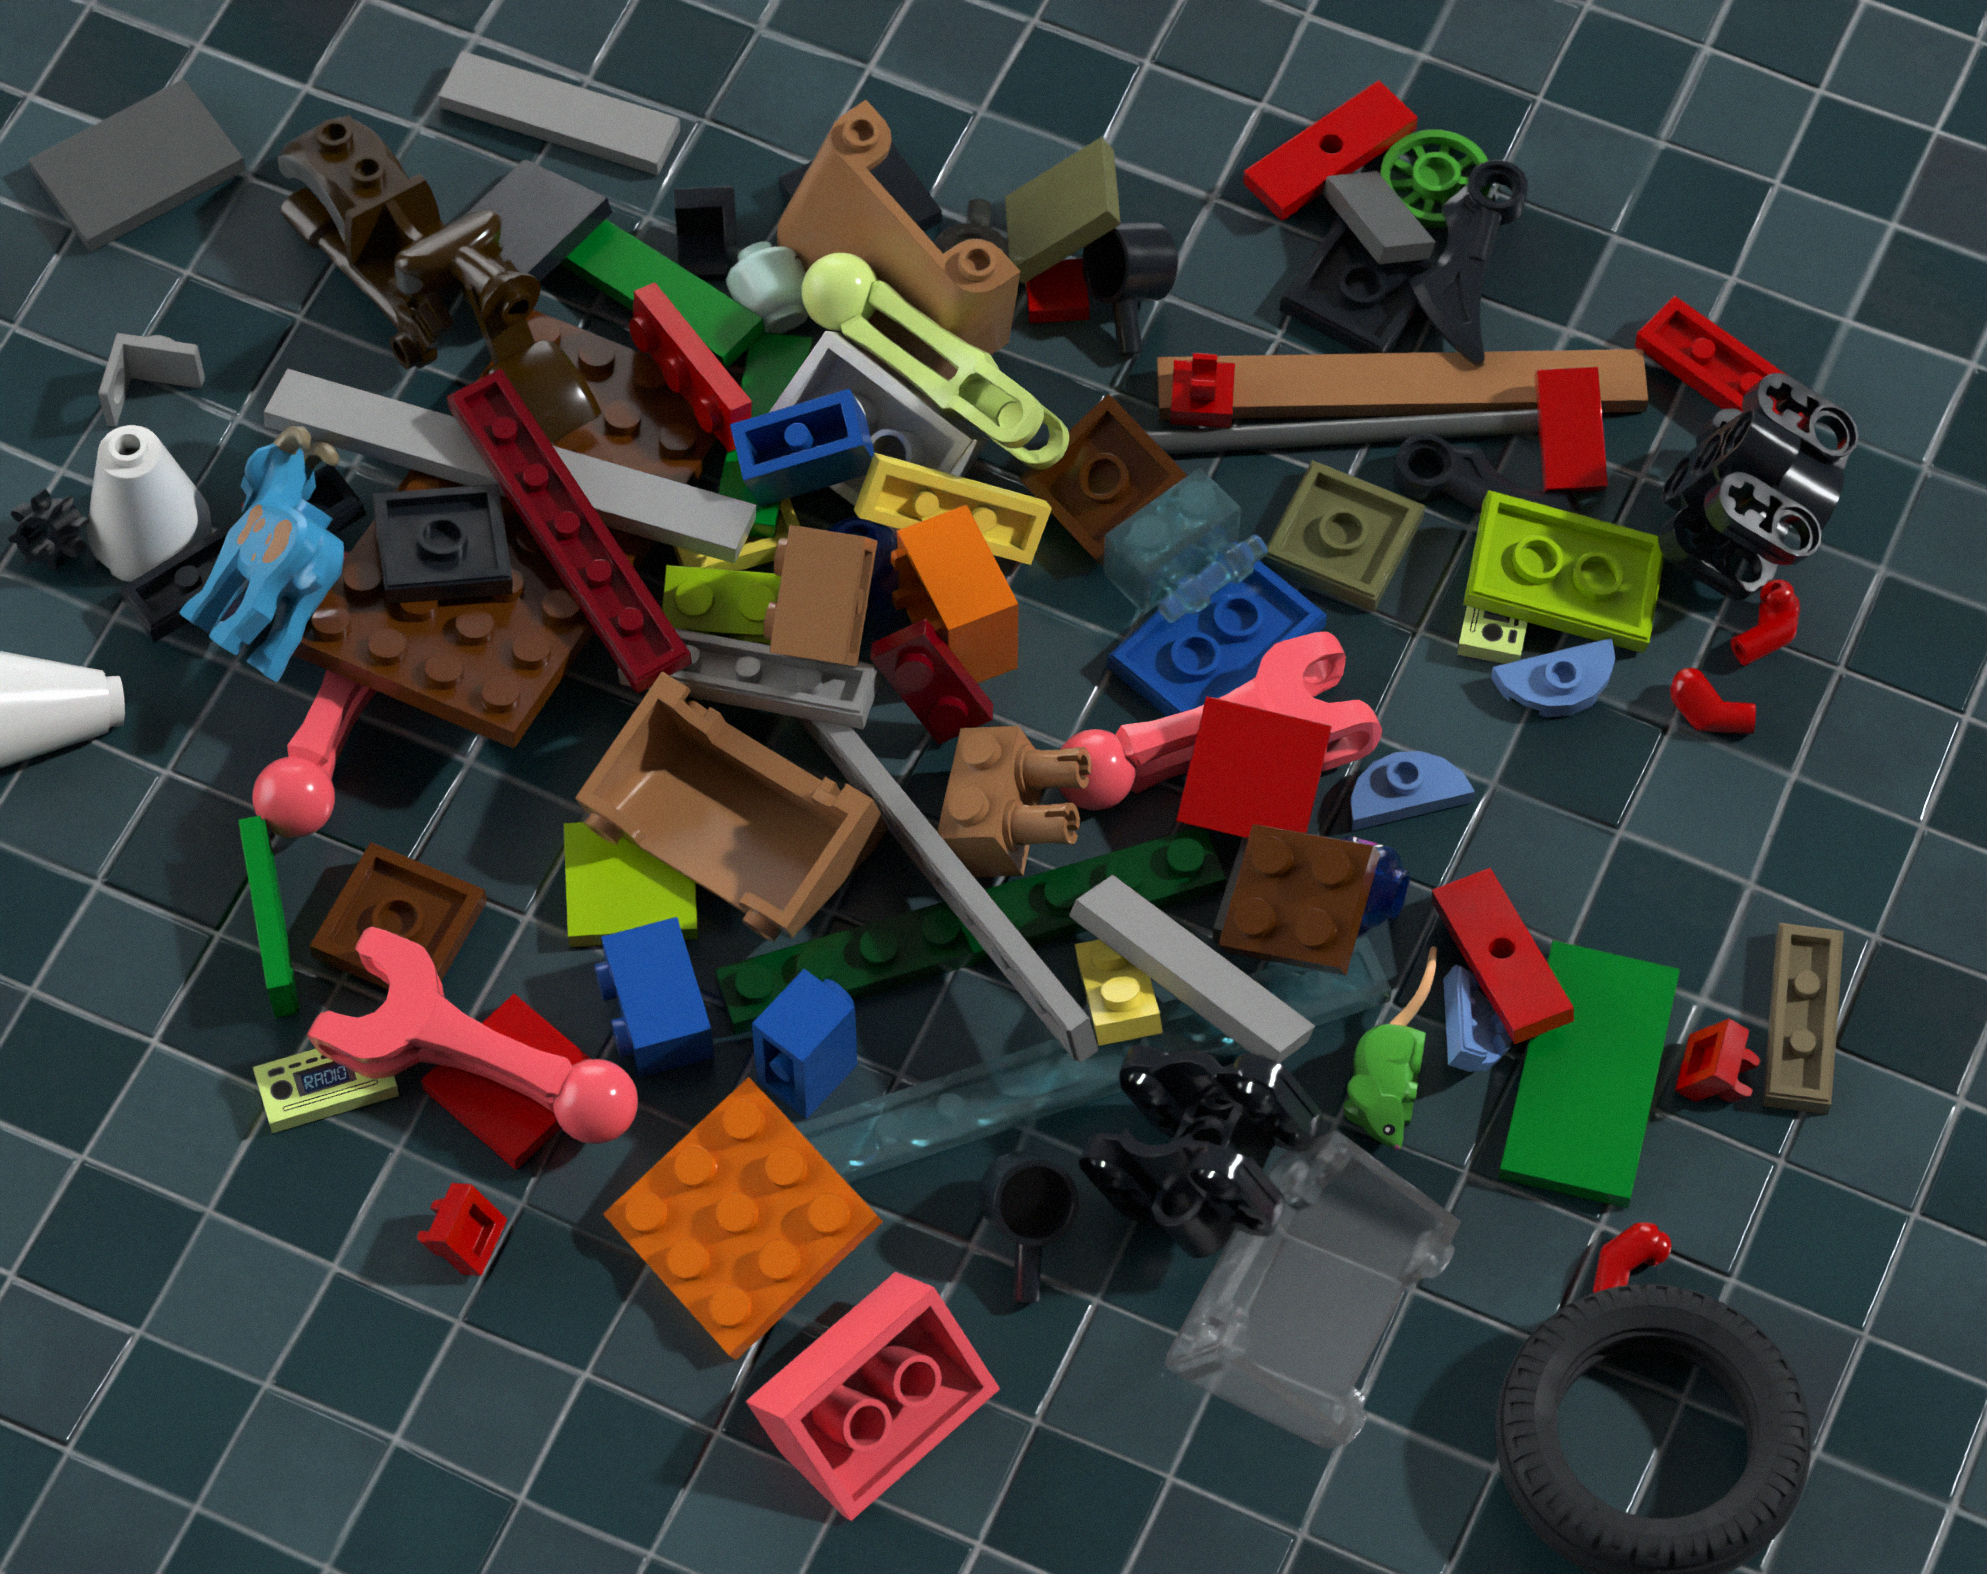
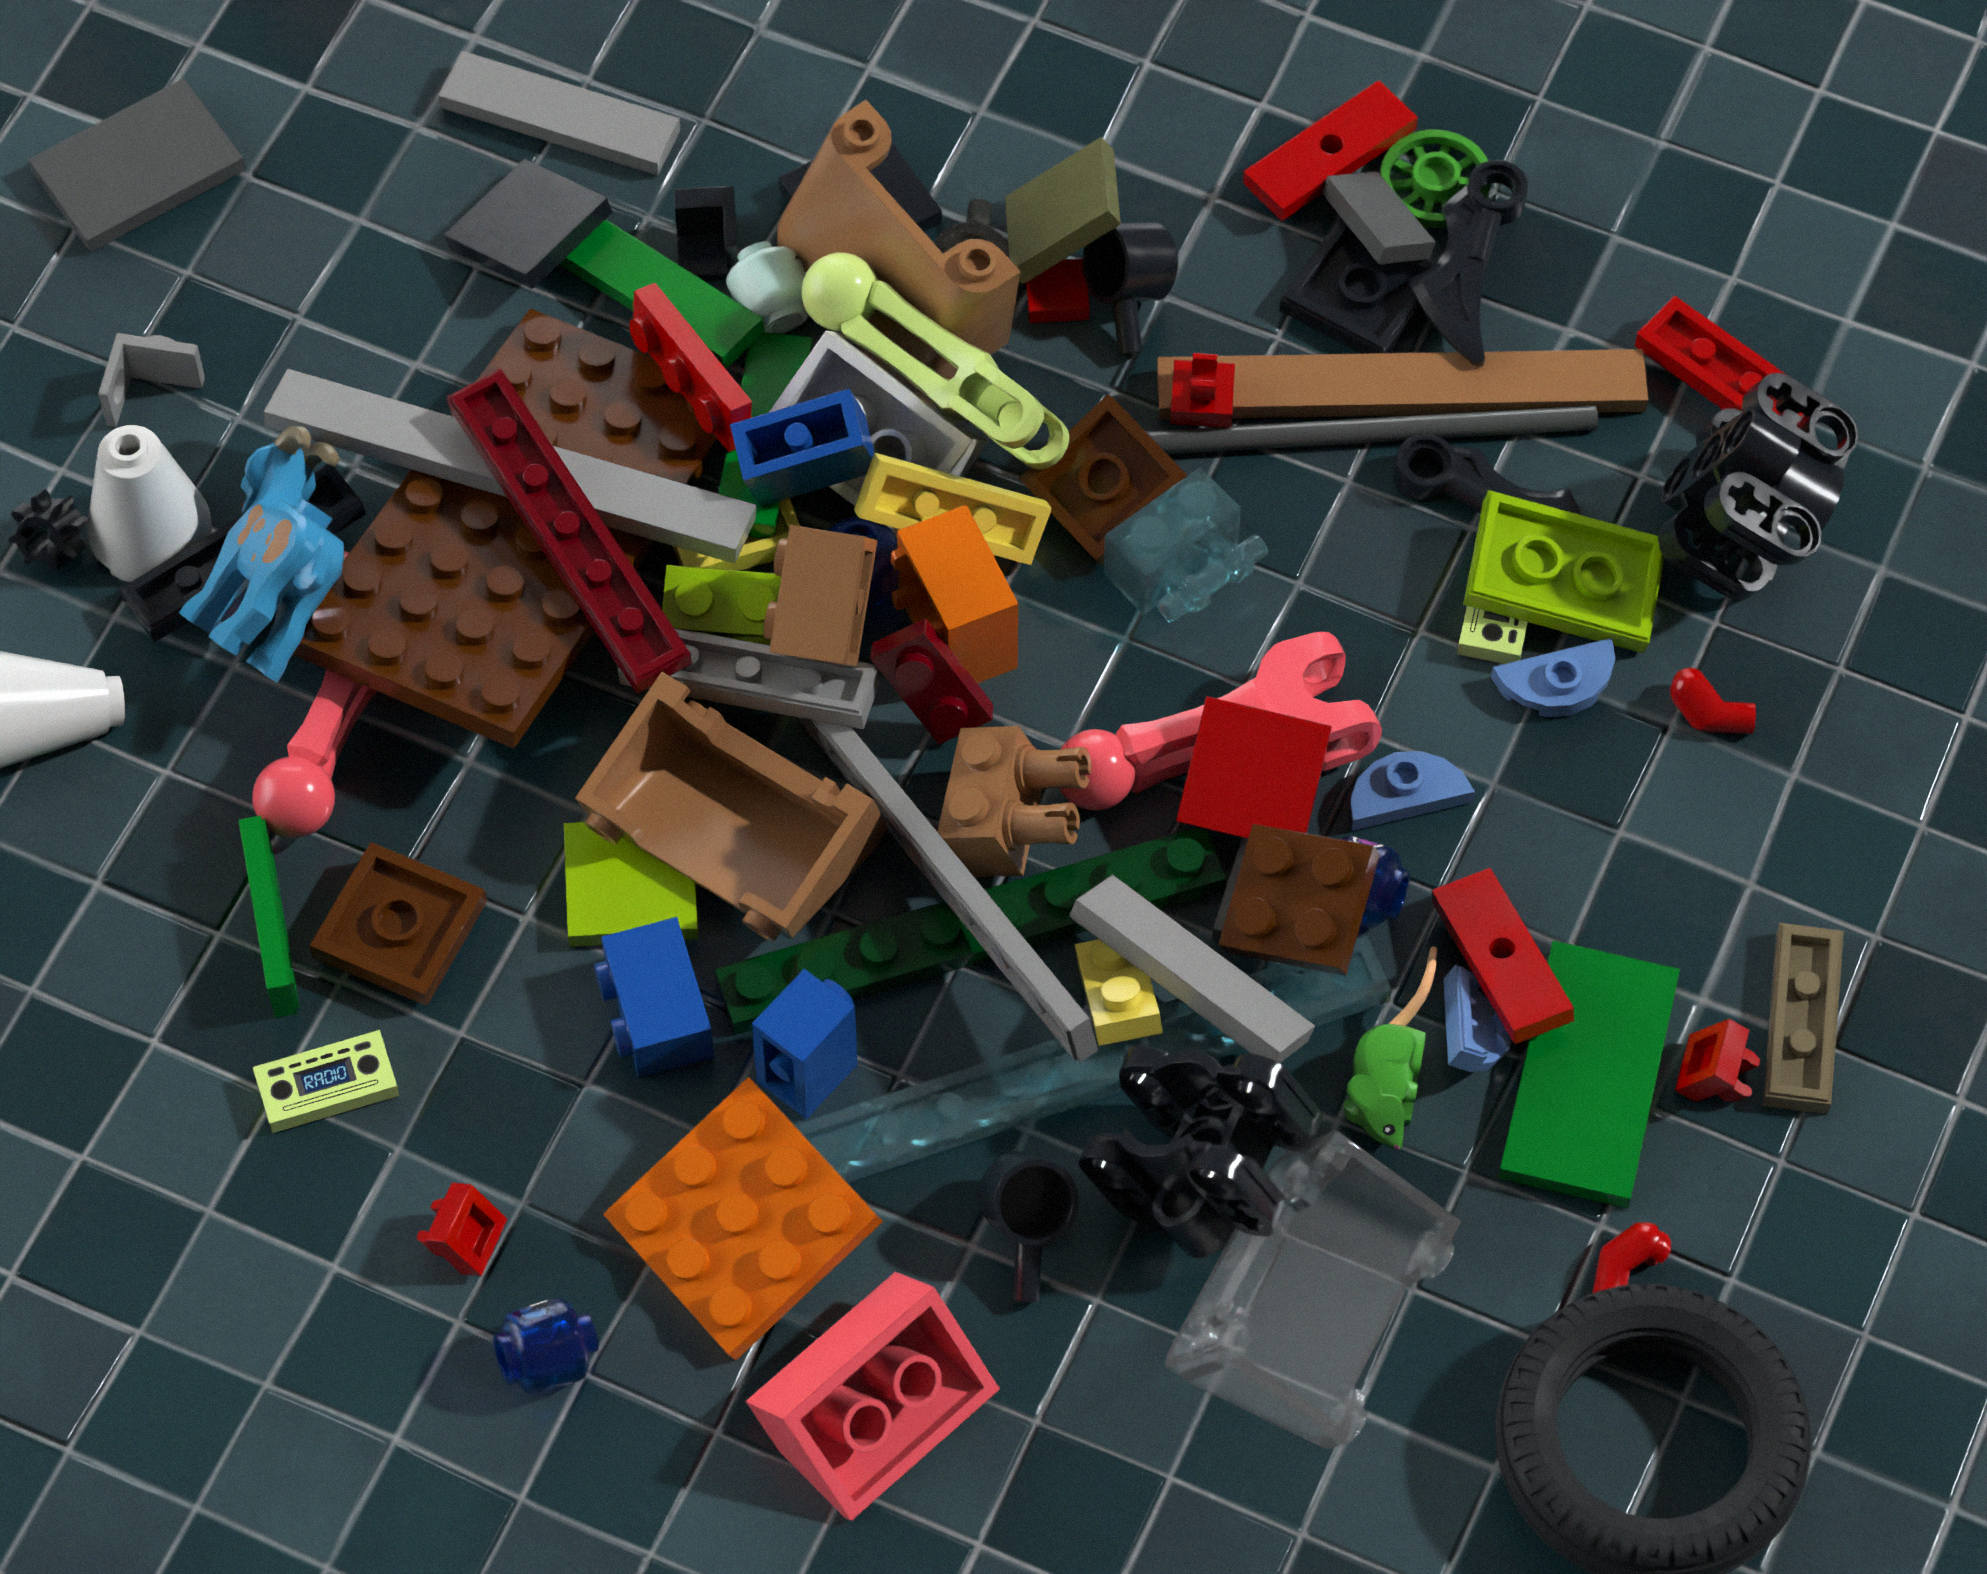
dark brown piece [277,115,602,443] -> none
coral piece [307,927,638,1144] -> none
black tile [372,484,513,604] -> none
red tile [421,994,591,1170] -> none
blue tile [1107,541,1327,717] -> none
olive tile [1261,460,1425,612] -> none
red tile [1534,367,1608,493] -> none
red arm [1731,579,1800,666] -> none
none -> clear blue head [493,1298,599,1395]

